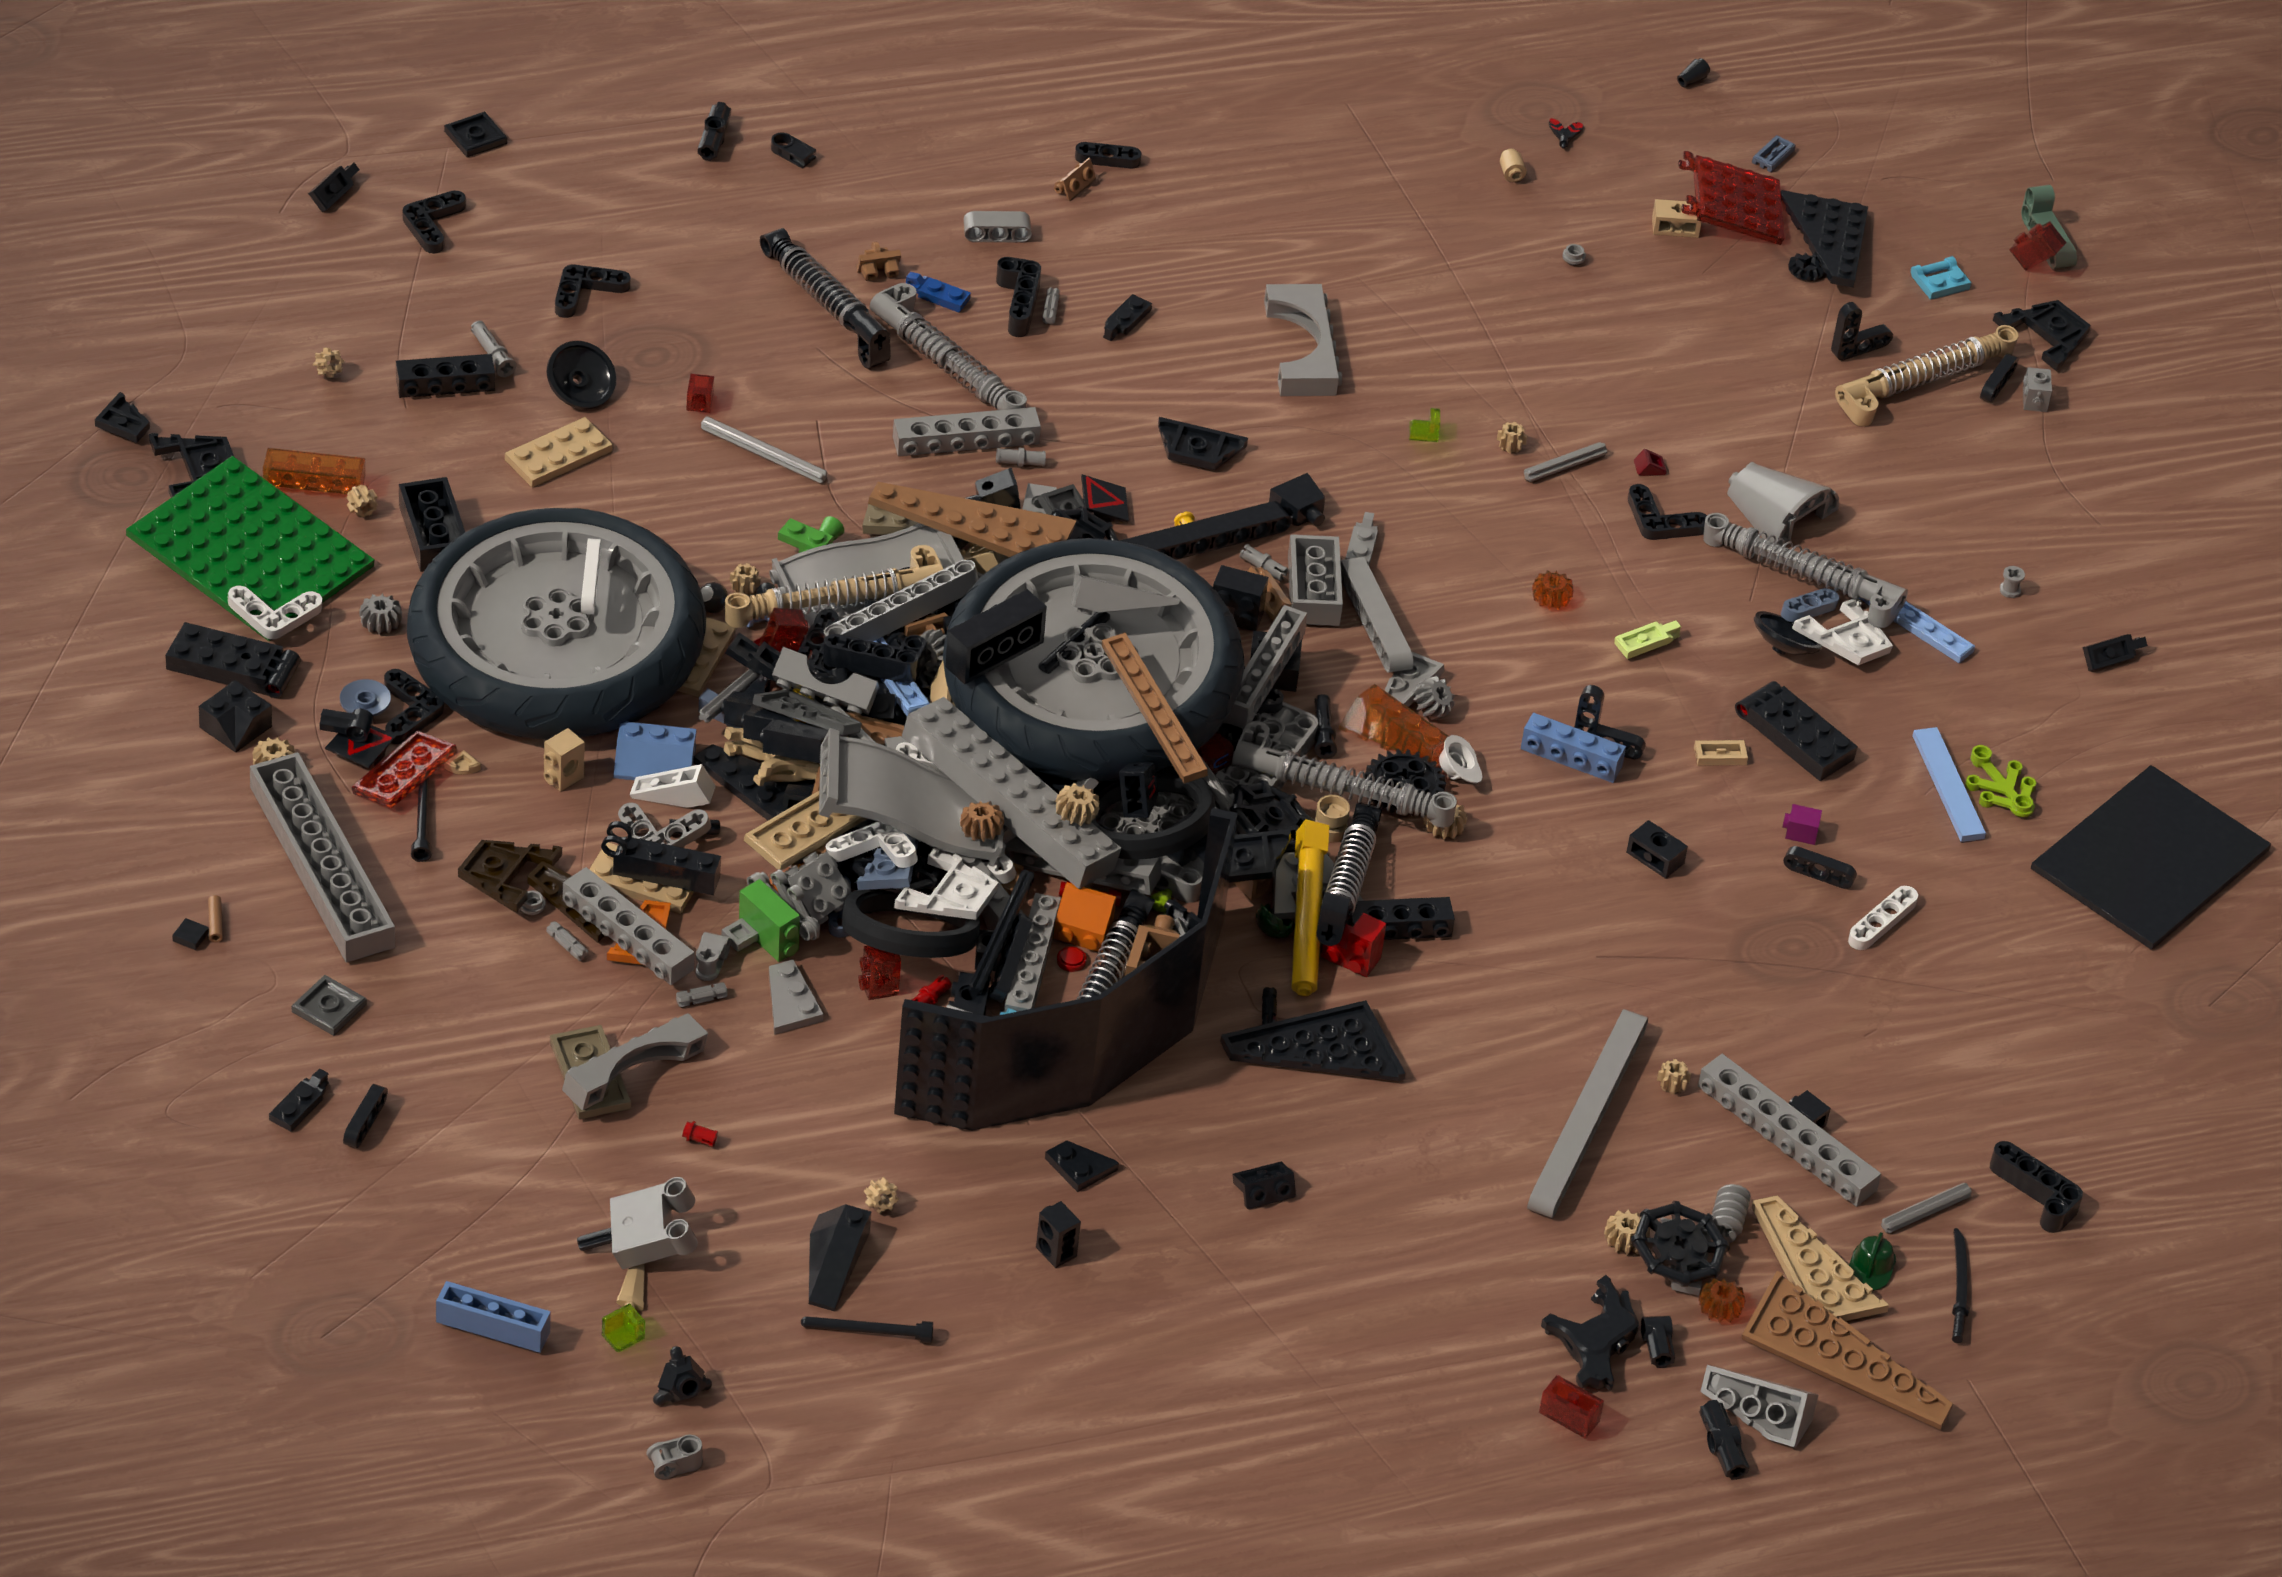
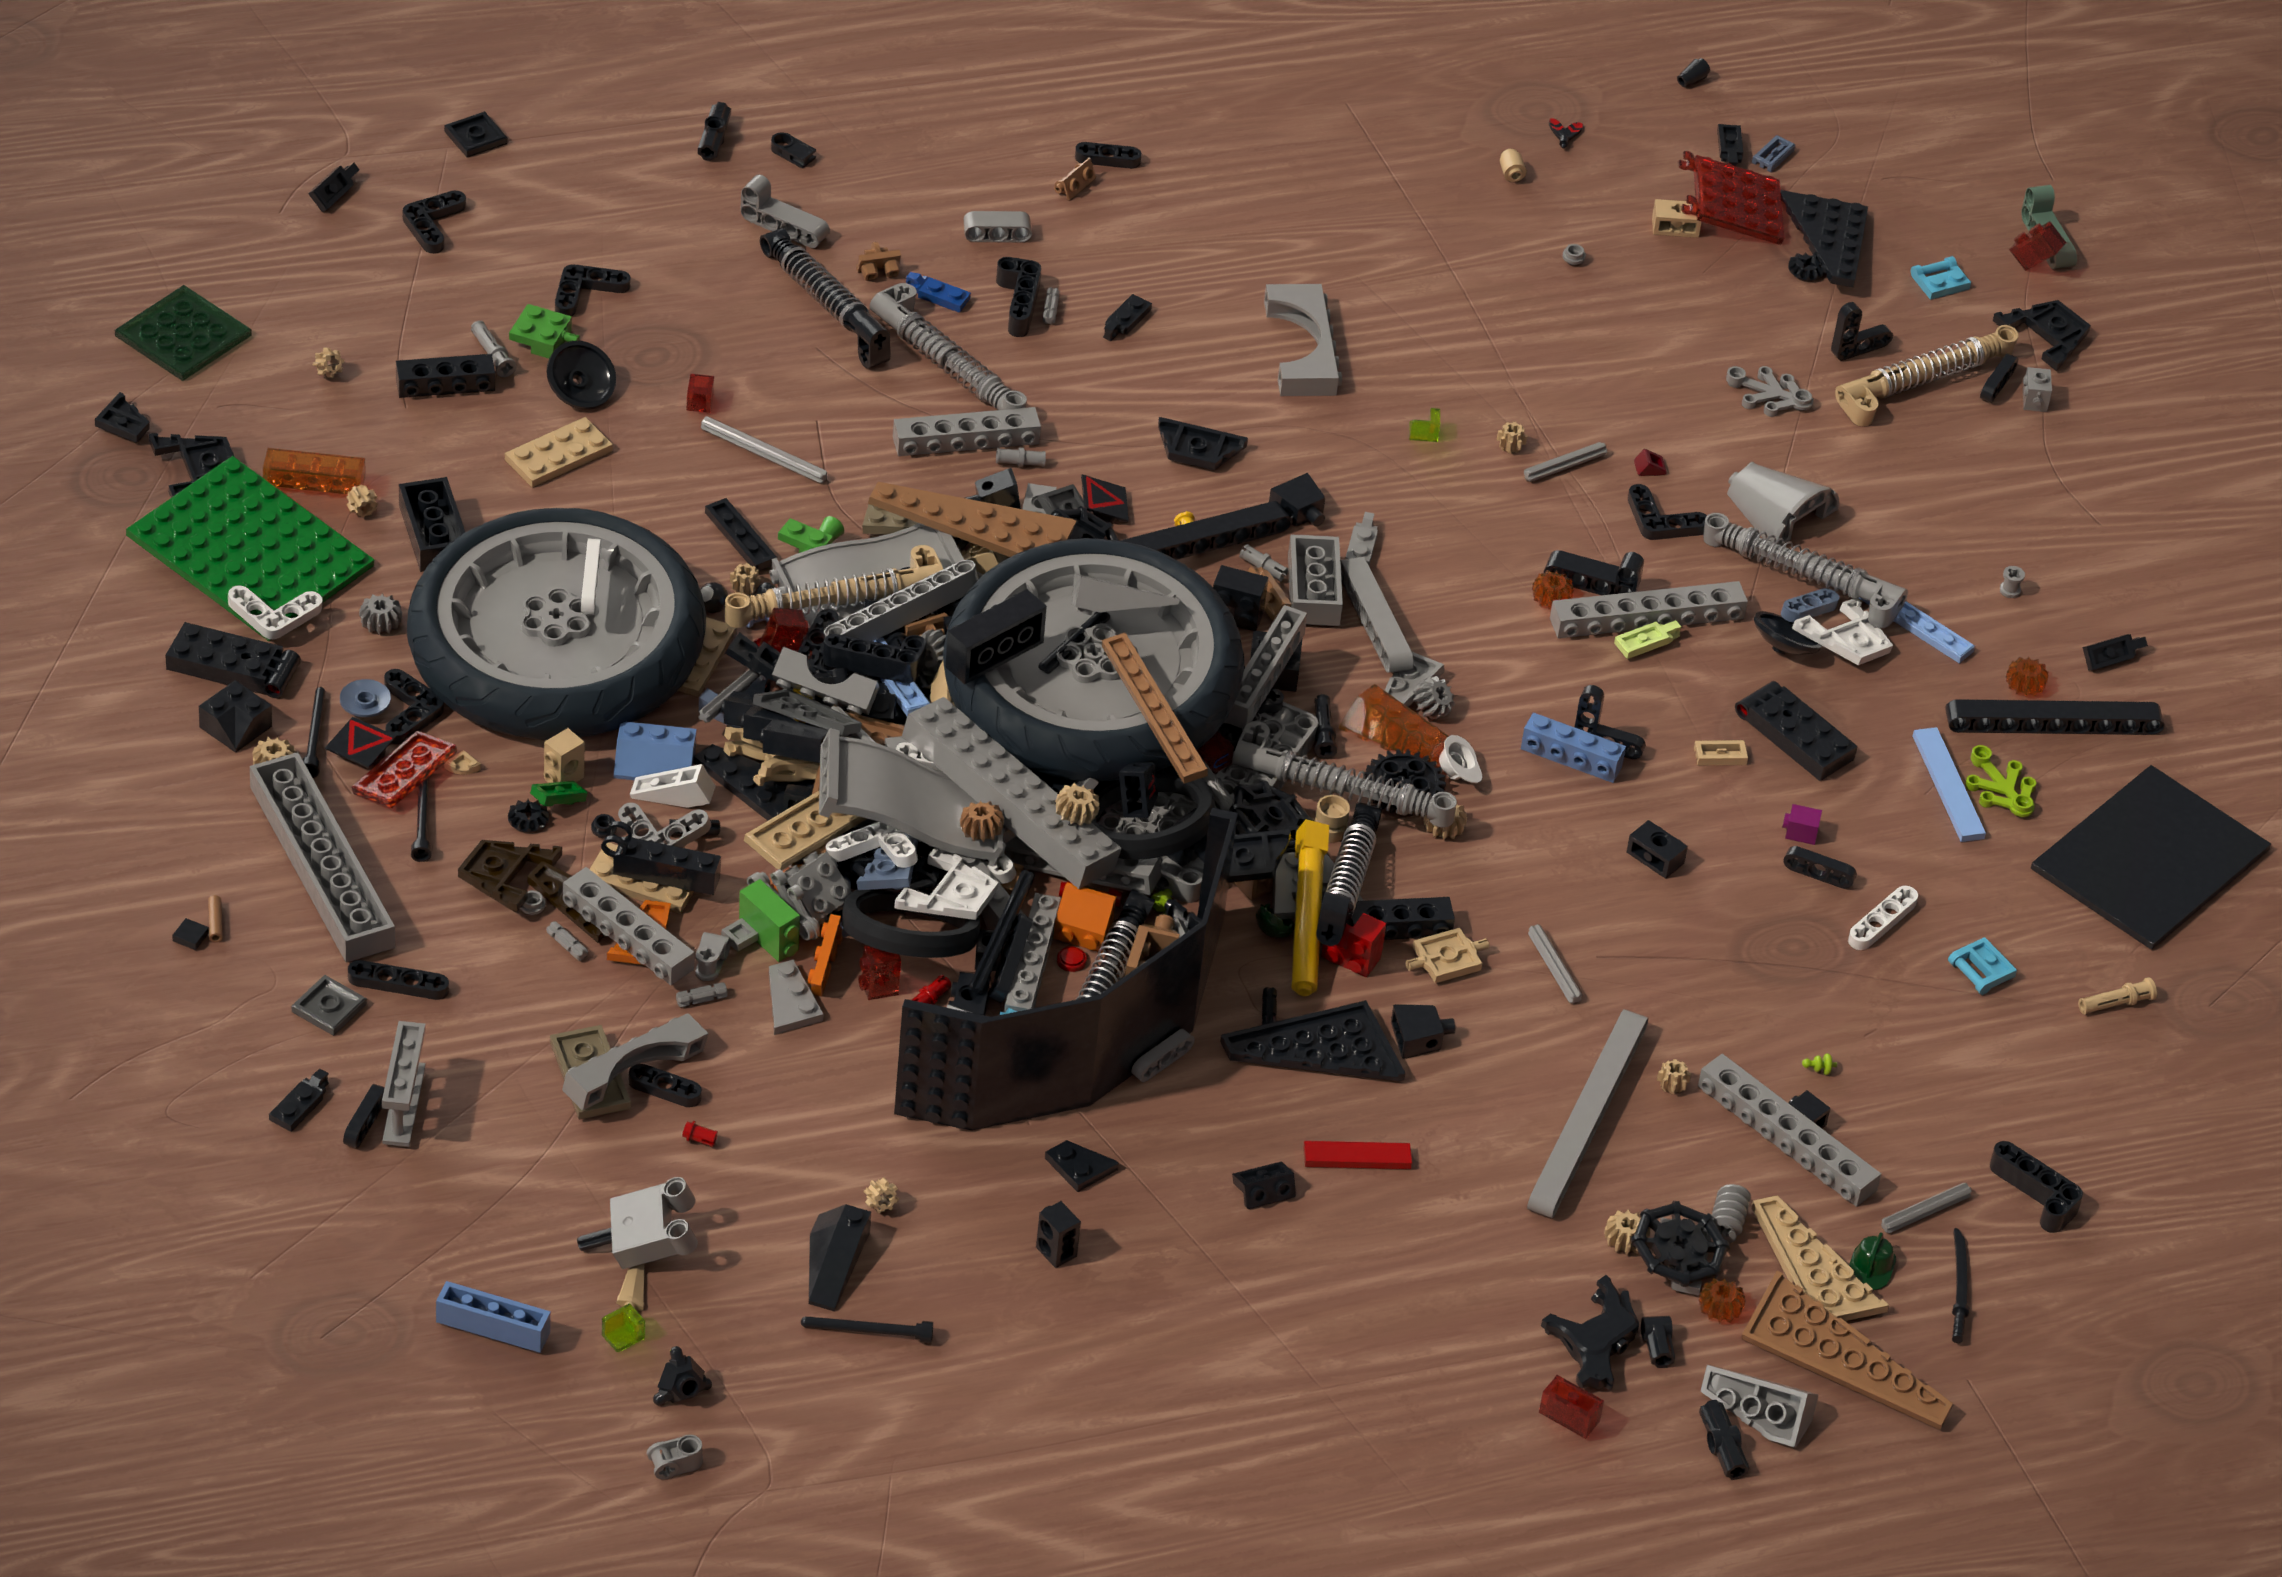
black piece [319,709,374,743] -> none
none -> clear green tile [115,285,252,381]
none -> black piece [302,687,325,778]
none -> black beam [348,960,449,1000]
none -> light grey fence [382,1021,426,1147]
none -> black gear [508,799,549,832]
none -> bright green plate [509,304,580,359]
none -> green plate [530,781,588,807]
none -> black plate [591,814,617,838]
none -> black beam [628,1063,702,1108]
none -> black plate [705,498,777,571]
none -> light grey beam [740,174,830,248]
none -> orange wing [808,914,843,997]
none -> light grey beam [1131,1029,1194,1082]
none -> red tile [1303,1141,1412,1169]
none -> black torso [1391,1004,1456,1059]
none -> tan plate [1406,928,1489,983]
none -> light grey axle [1528,924,1582,1004]
none -> black beam [1544,550,1644,595]
none -> light grey brick [1550,581,1748,639]
none -> black hinge [1717,124,1743,173]
none -> light grey plant [1726,366,1813,417]
none -> lime hair [1802,1053,1837,1075]
none -> black beam [1945,699,2165,735]
none -> medium azure plate [1948,937,2017,995]
none -> clear orange gear [2006,656,2049,697]
none -> tan pin [2078,977,2157,1015]

